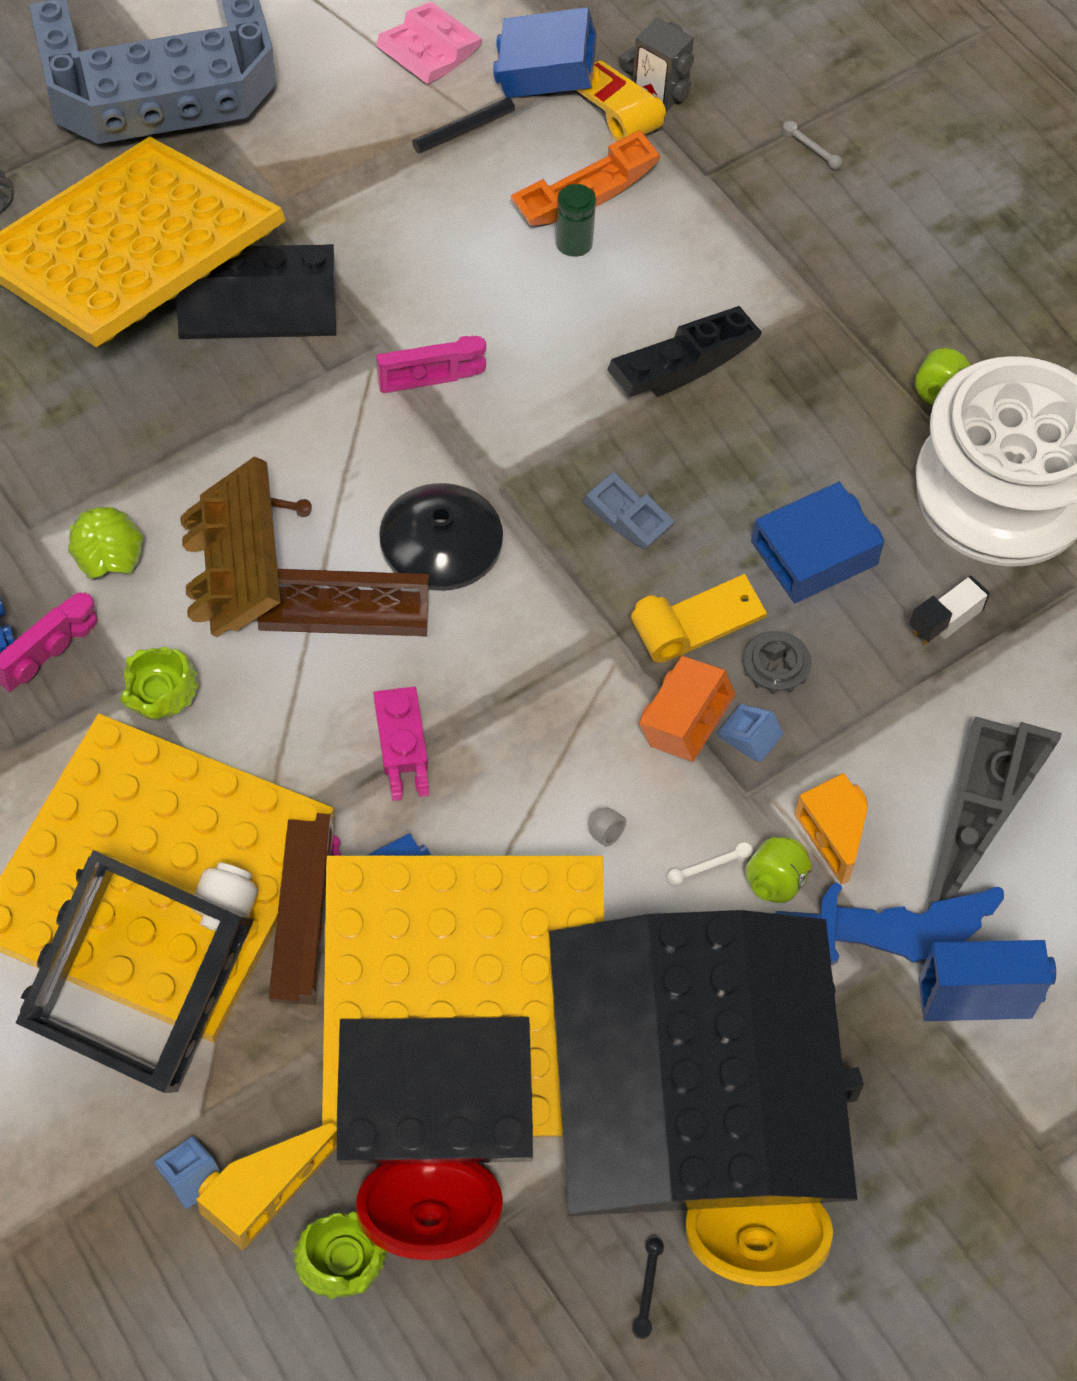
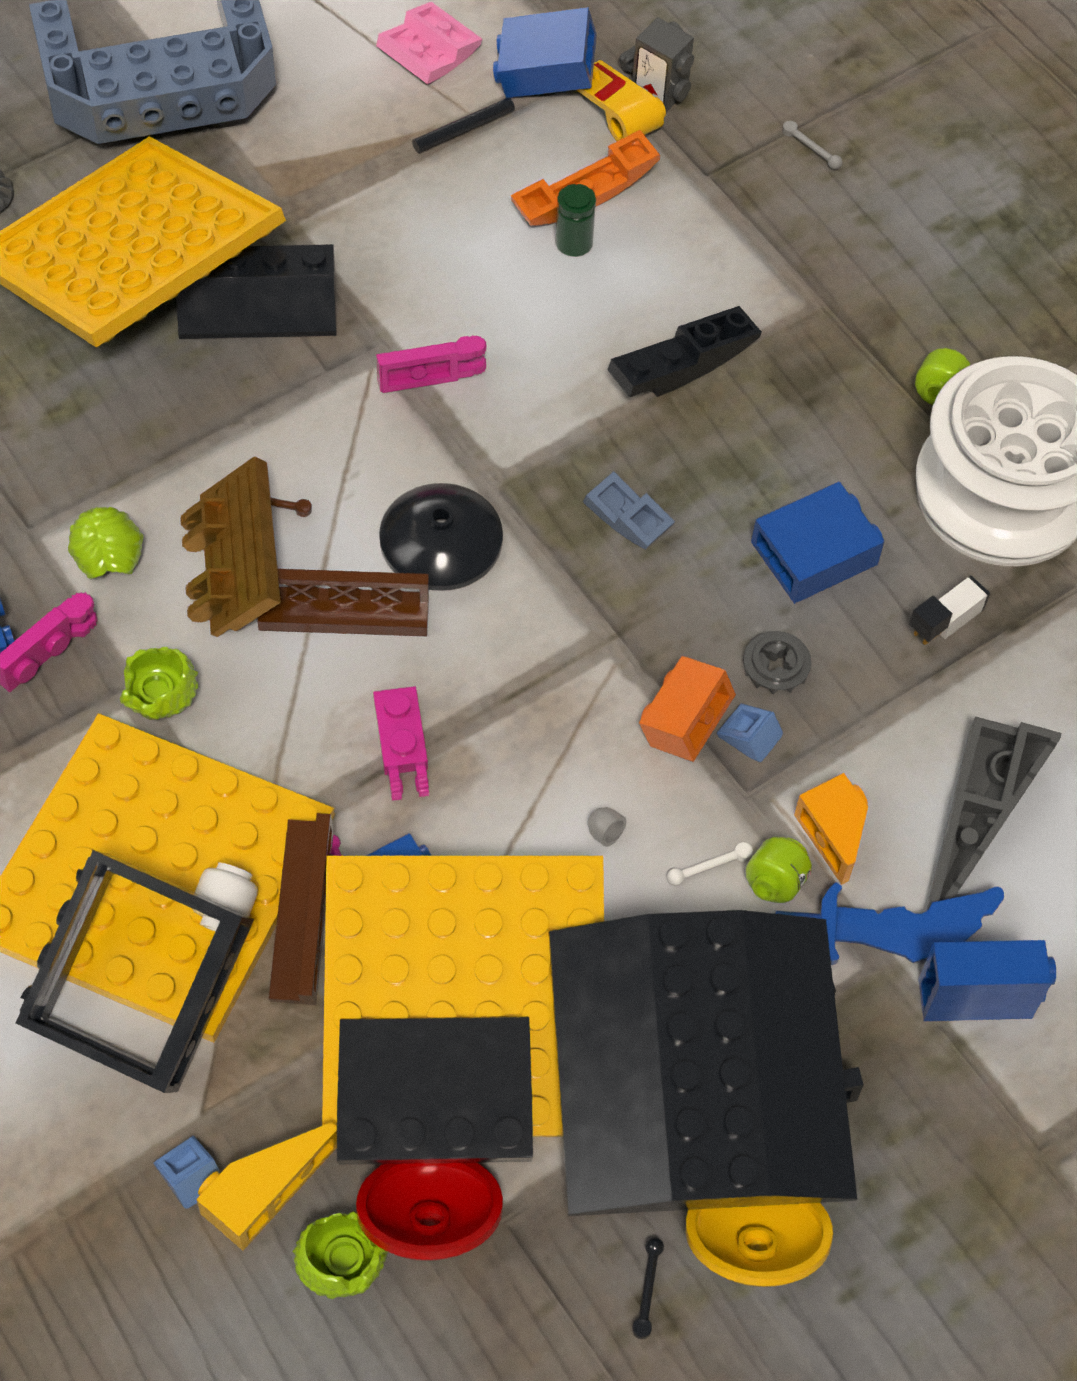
yellow door [631,574,767,663] -> none

